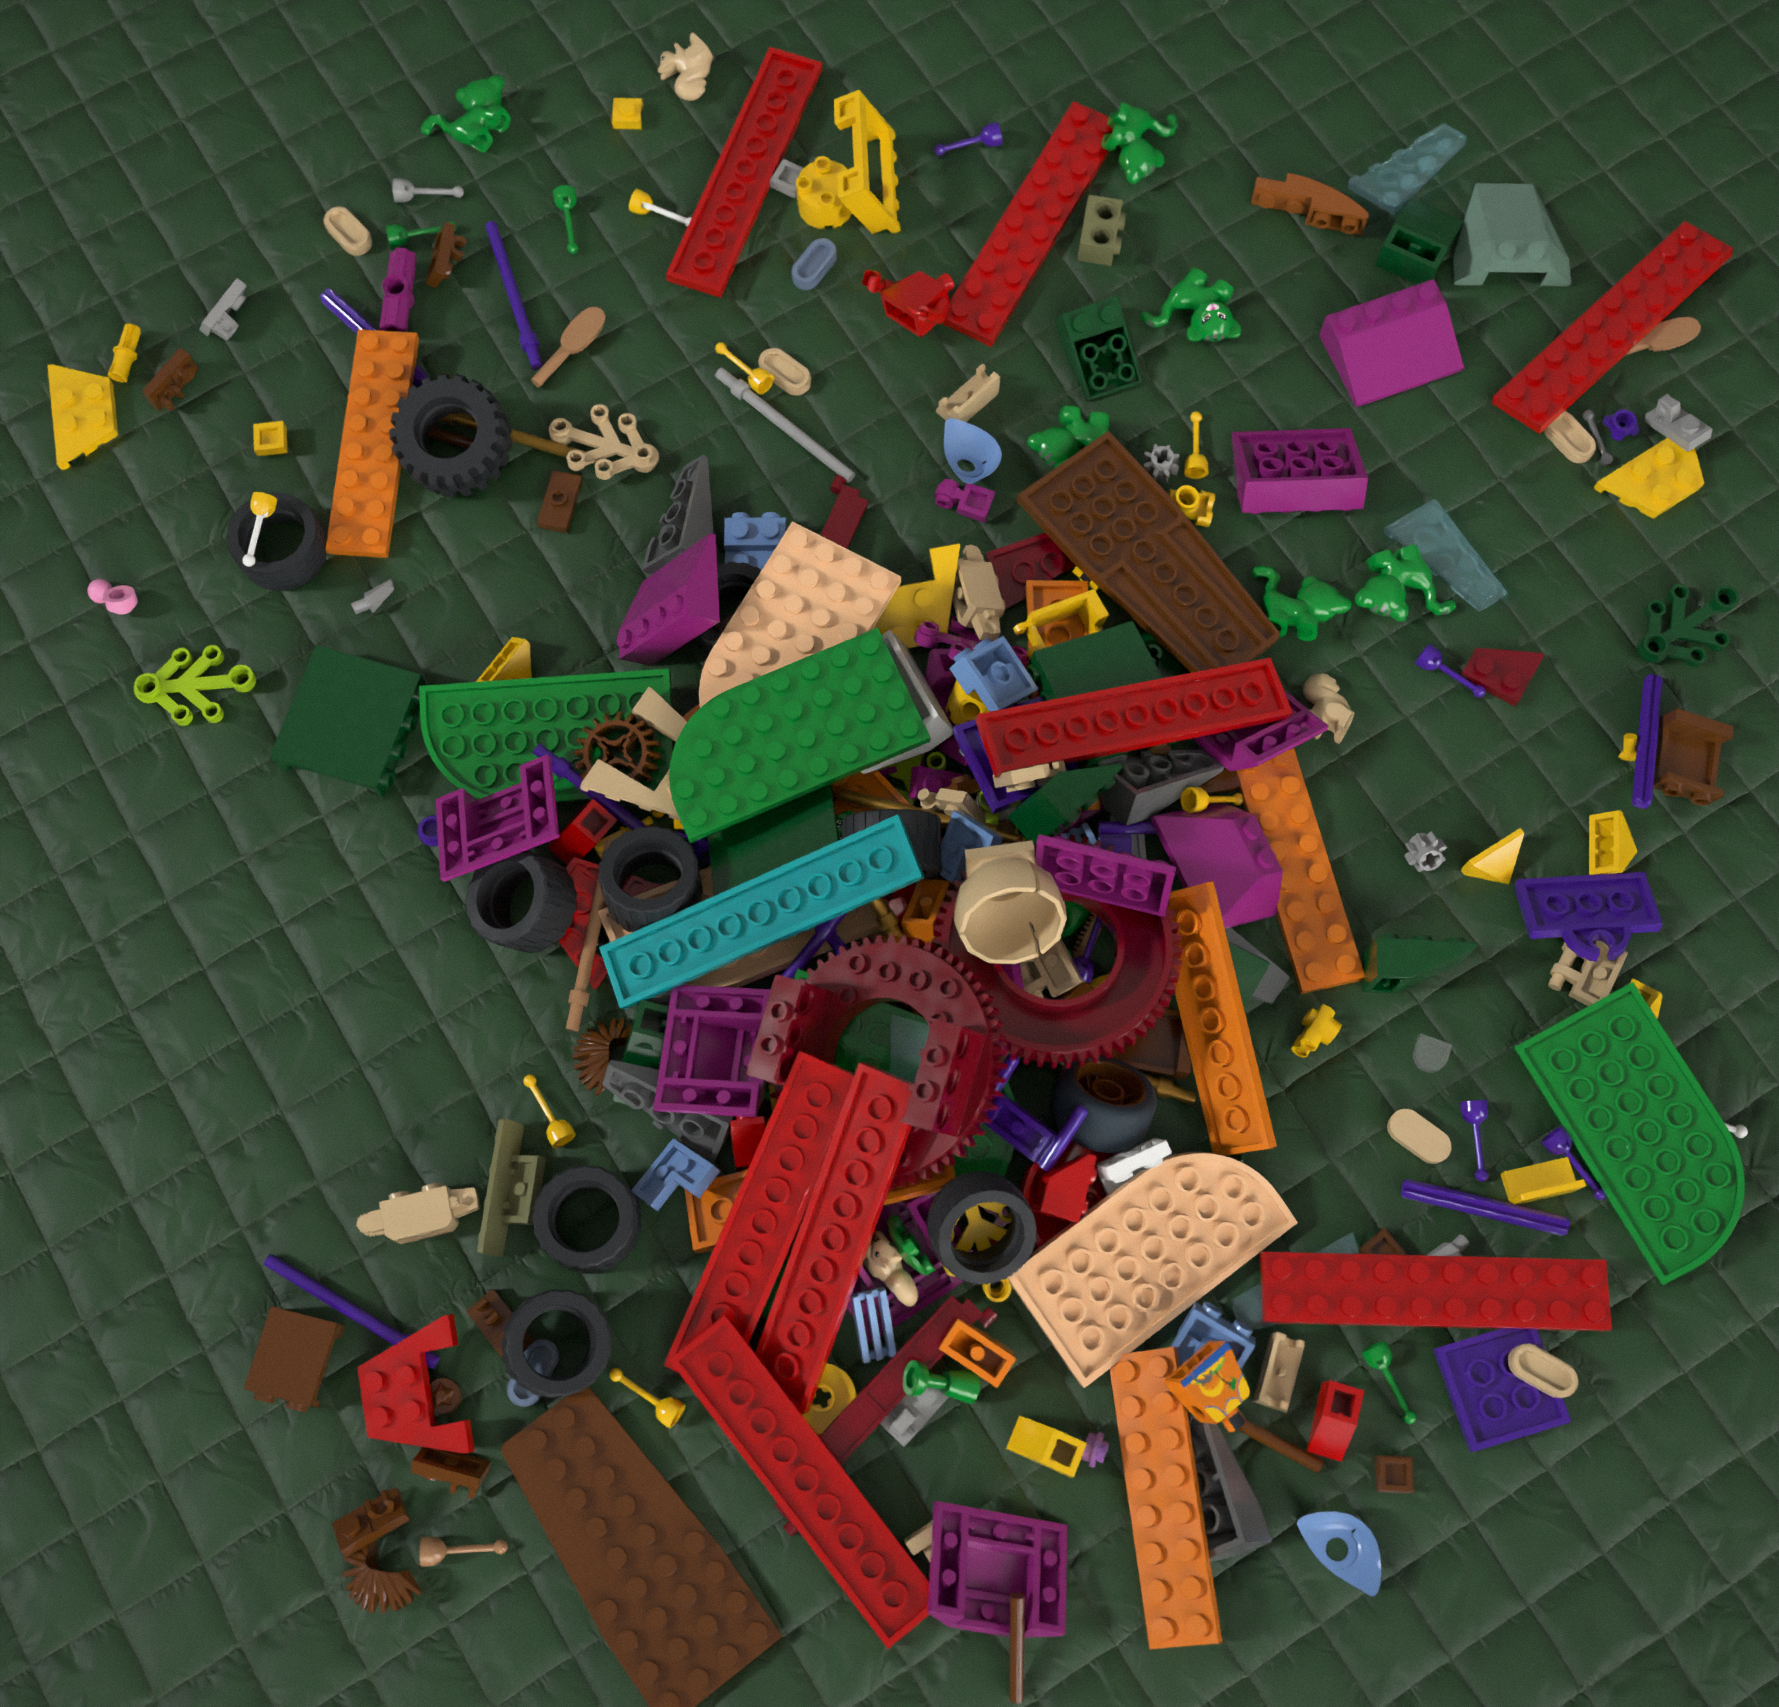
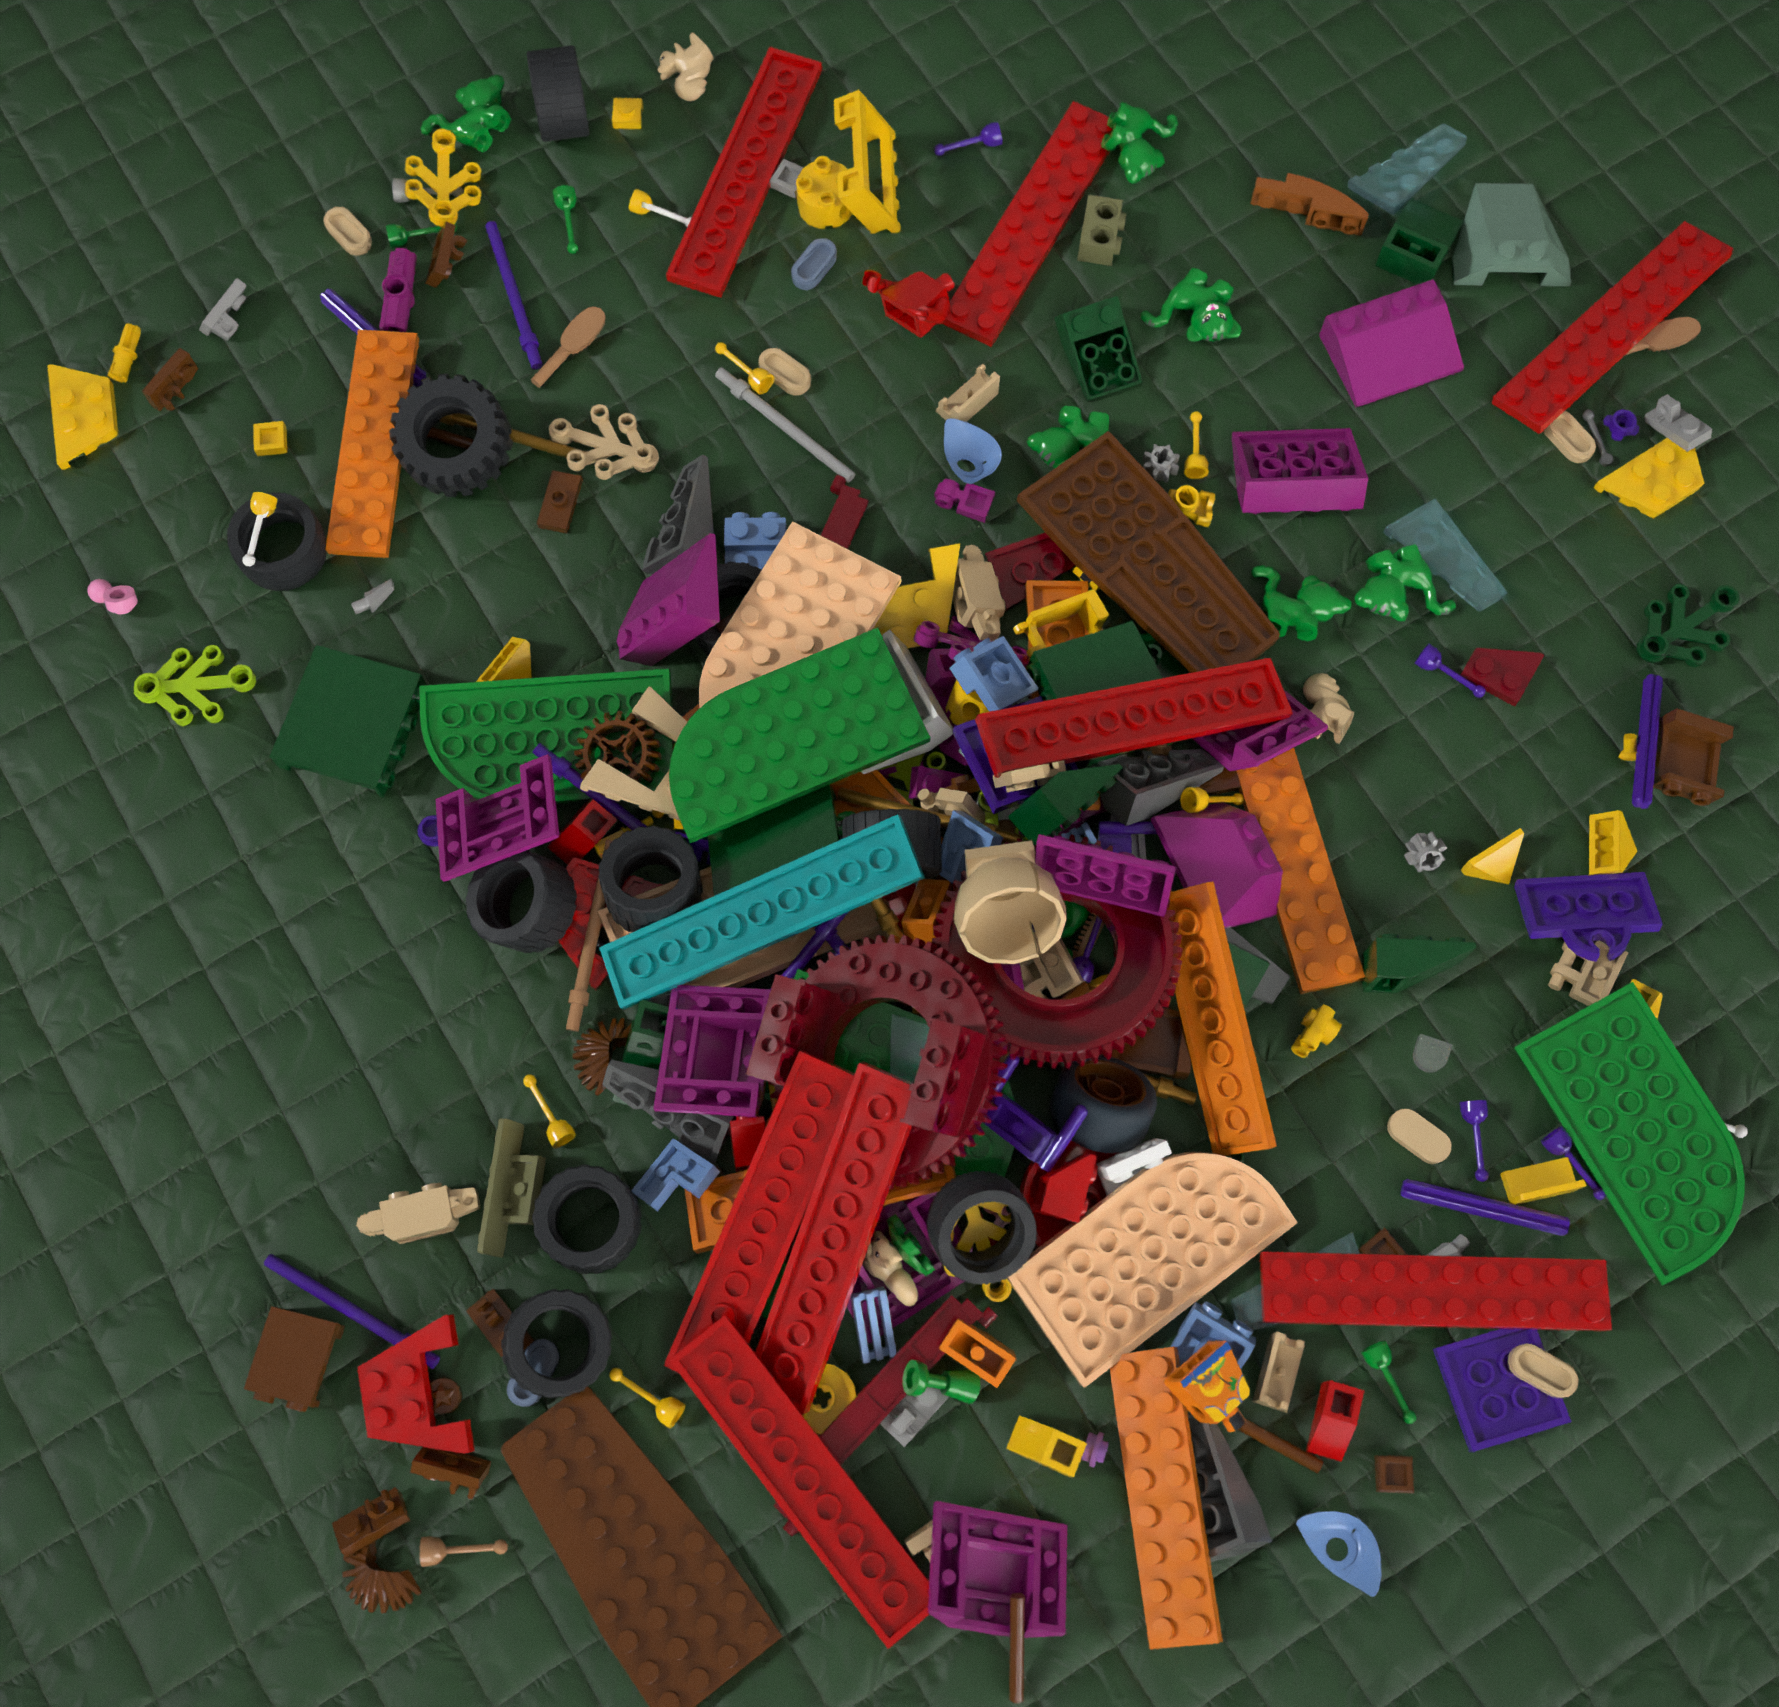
none -> yellow plant [405,129,481,227]
none -> black tyre [526,45,590,142]

